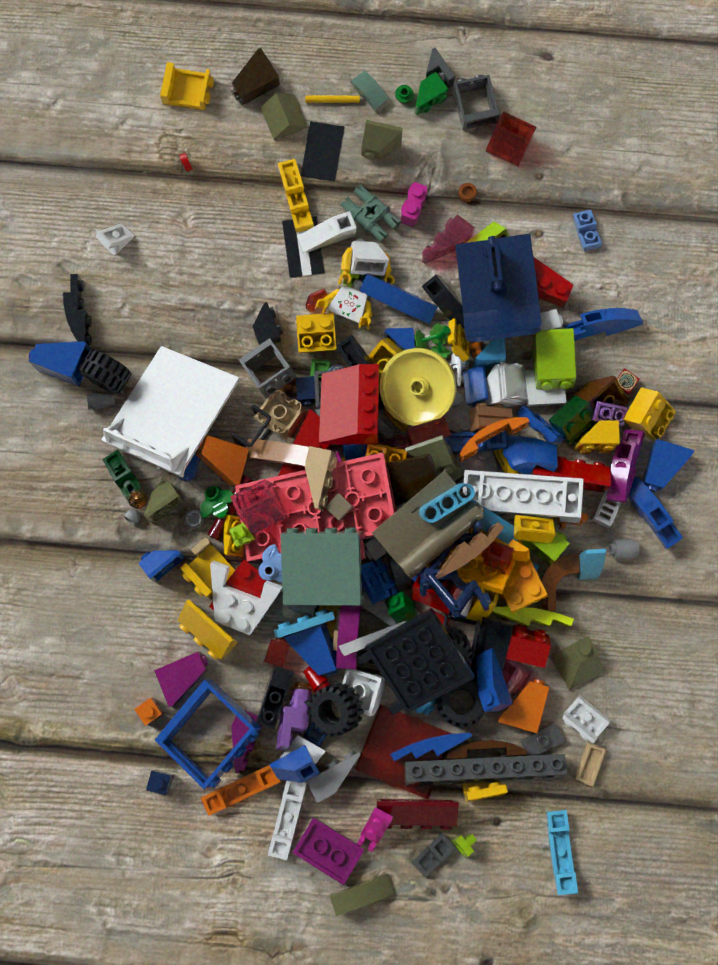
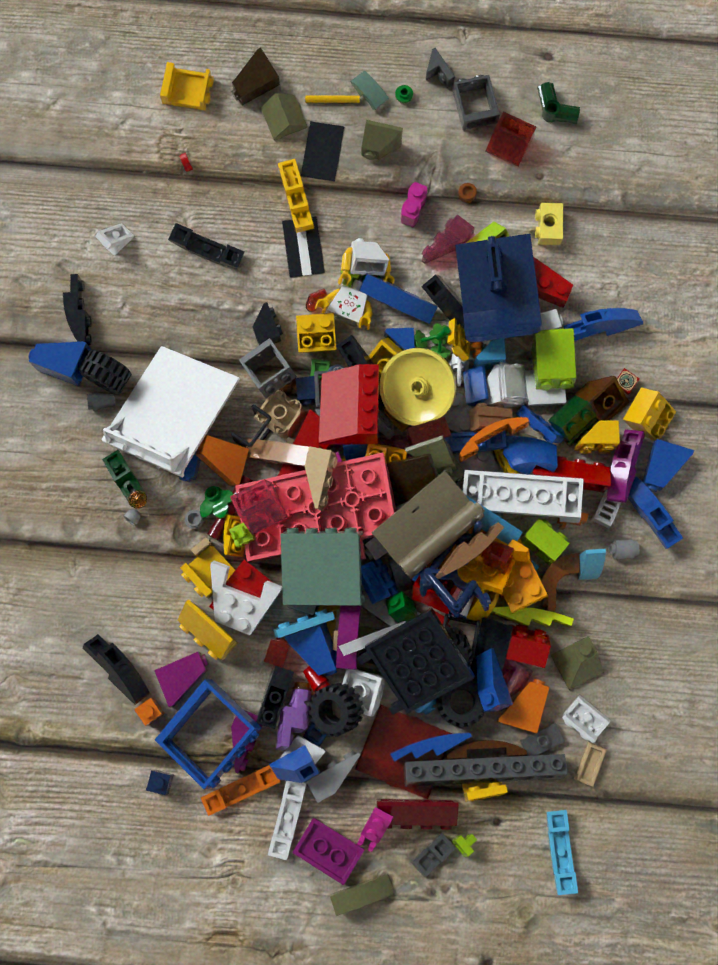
blue slope [138,550,185,583] -> none
olive slope [144,480,184,524] -> none
light blue plate [258,544,282,583] -> none
white slope [297,211,356,254] -> none
dark tan tile [325,493,354,521] -> none
sand green pin [340,184,401,243] -> none
green slope [415,72,448,116] -> none
medium azure beam [419,483,475,523] -> none
yellow slope [514,515,556,543] -> none
medium blue slope [573,210,602,251] -> none
medium lavender slope [592,401,628,426] -> none
none -> black slope [82,634,150,705]
none -> black slope [168,223,245,269]
none -> light yellow brick [535,203,563,245]
none -> dark green piece [537,82,580,124]

